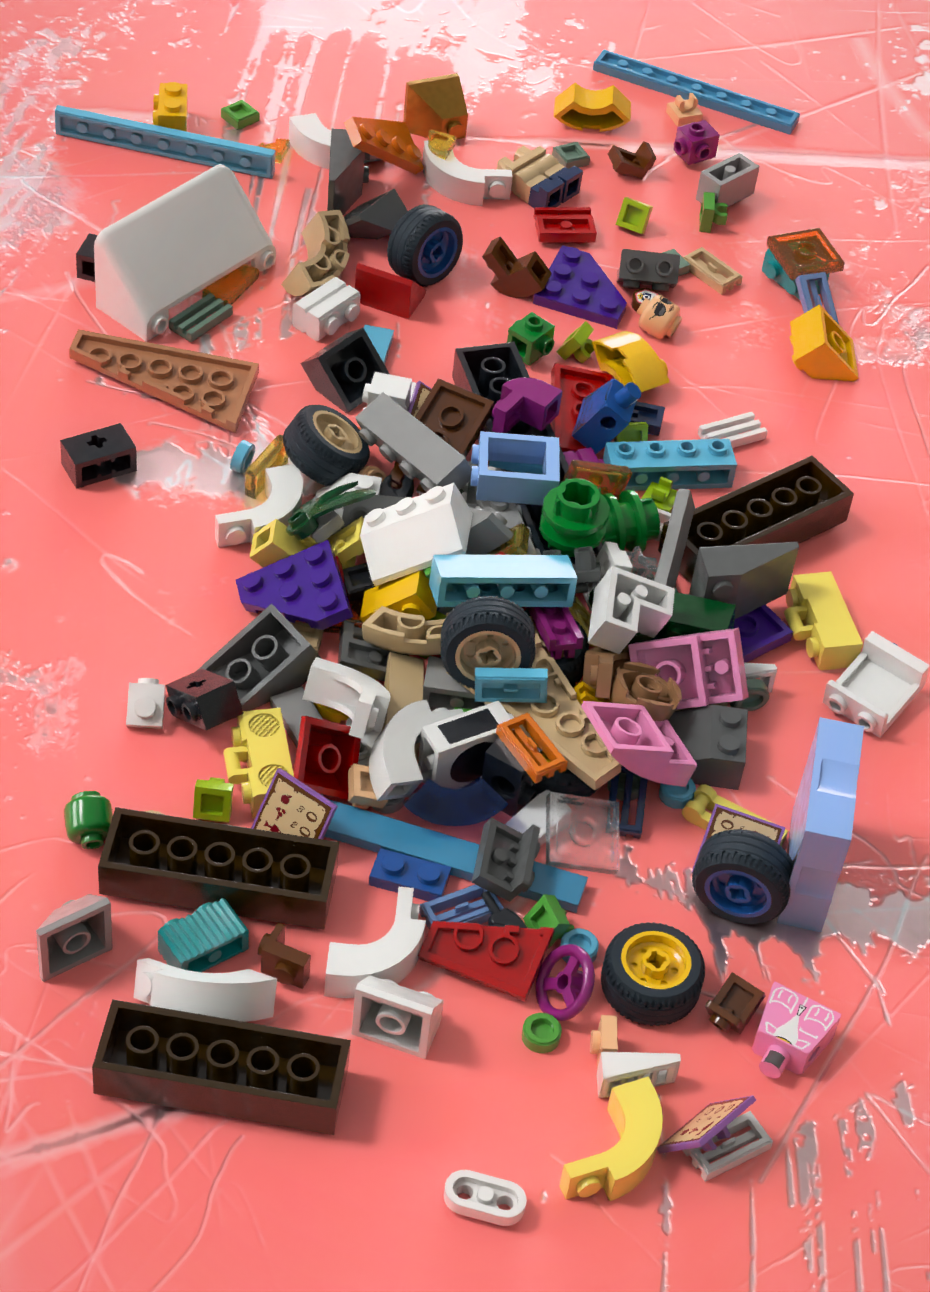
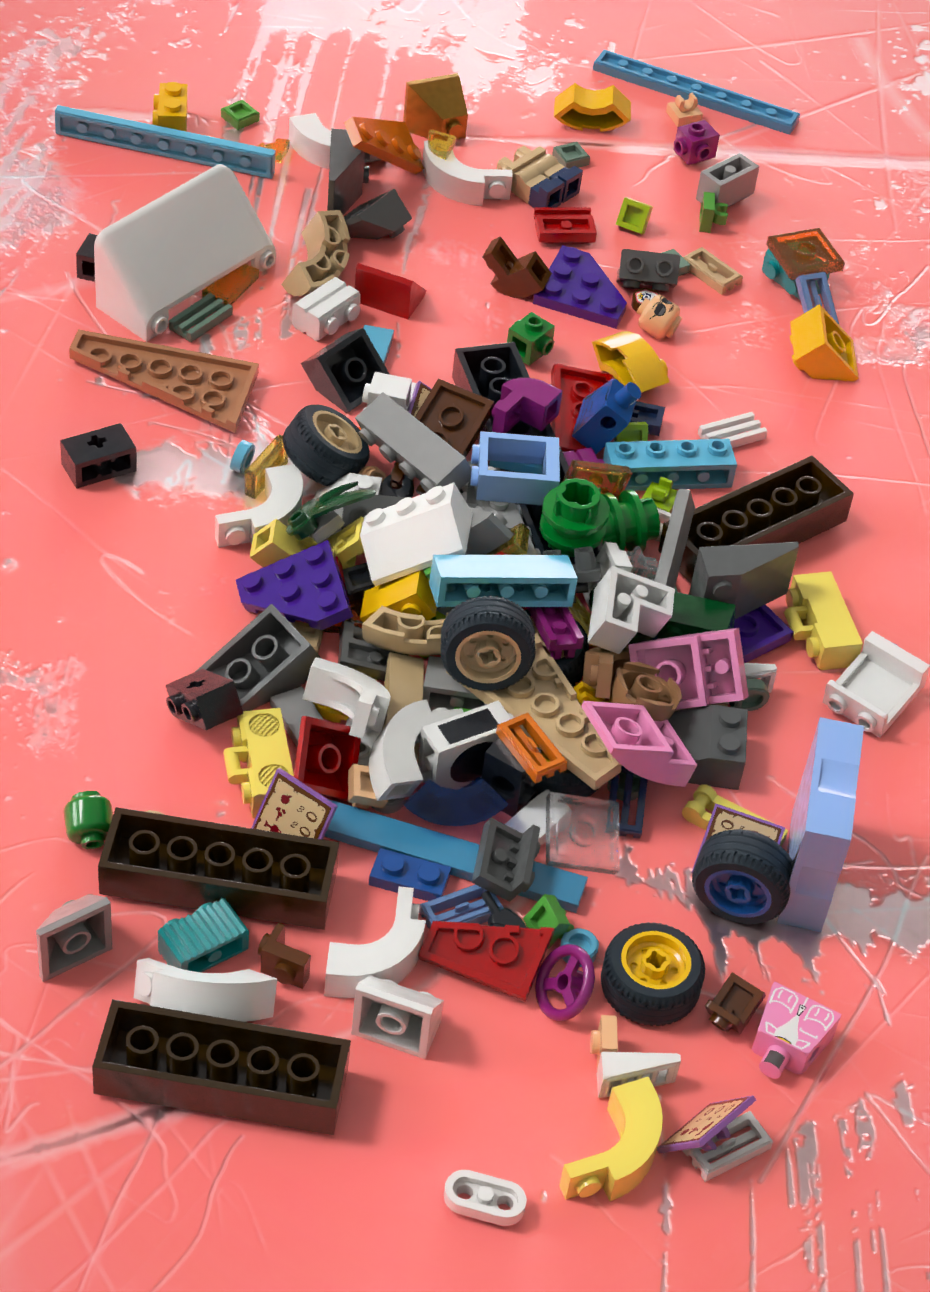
white bracket [126,678,166,729] -> none
lime tile [193,777,234,823] -> none
black wheel [387,204,463,287] -> none
medium azure tile [475,667,548,703] -> none
bright green tile [521,1013,562,1053] -> none
lime tile [556,321,594,363] -> none
reddish brown bracket [607,141,656,180] -> none
medium azure tile [659,778,696,809] -> none

